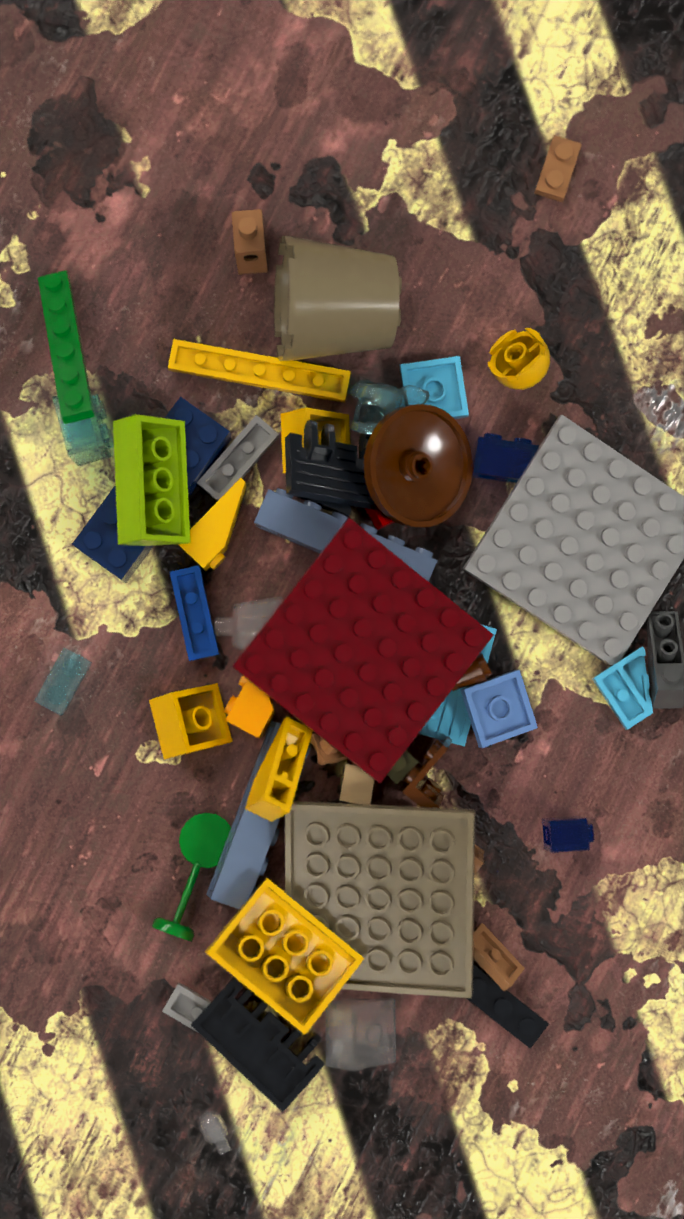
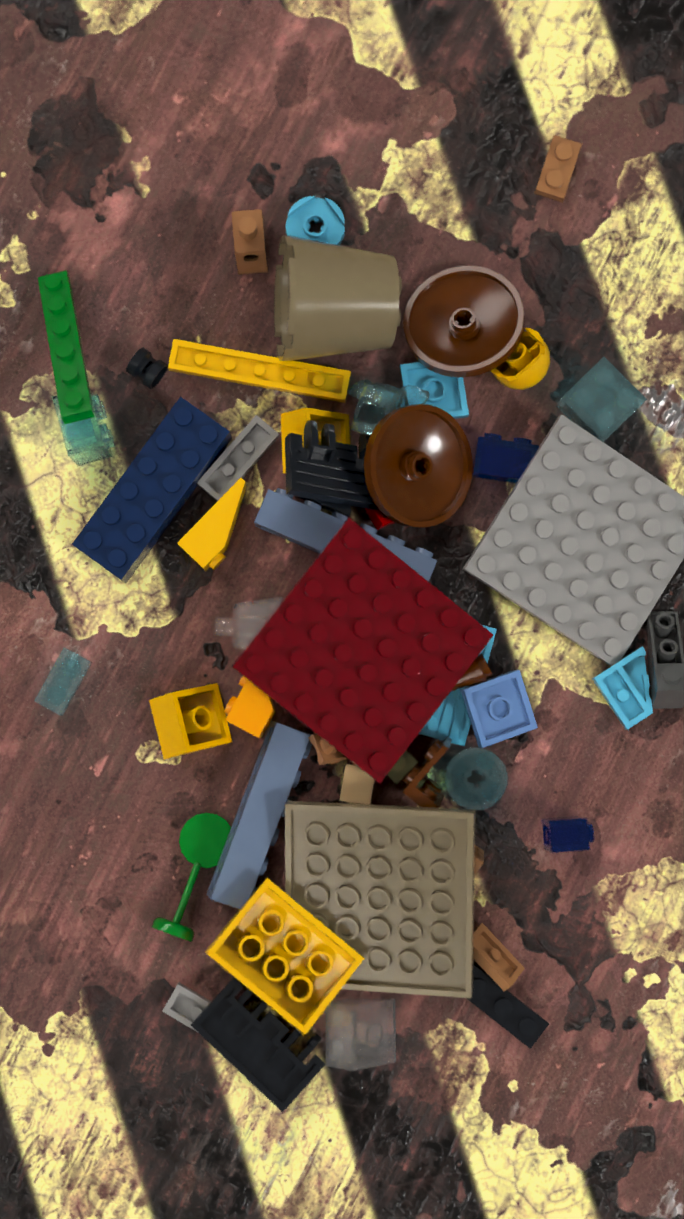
lime slope [113,415,190,546] -> none
blue plate [170,565,220,661] -> none
clear cylinder [199,1111,231,1155] -> none
yellow slope [245,717,313,822] -> none
none -> black wheel [126,347,168,389]
none -> medium azure plate [286,196,345,245]
none -> reddish brown dish [403,266,525,377]
none -> clear light blue brick [443,747,508,810]
none -> clear light blue brick [556,357,647,442]

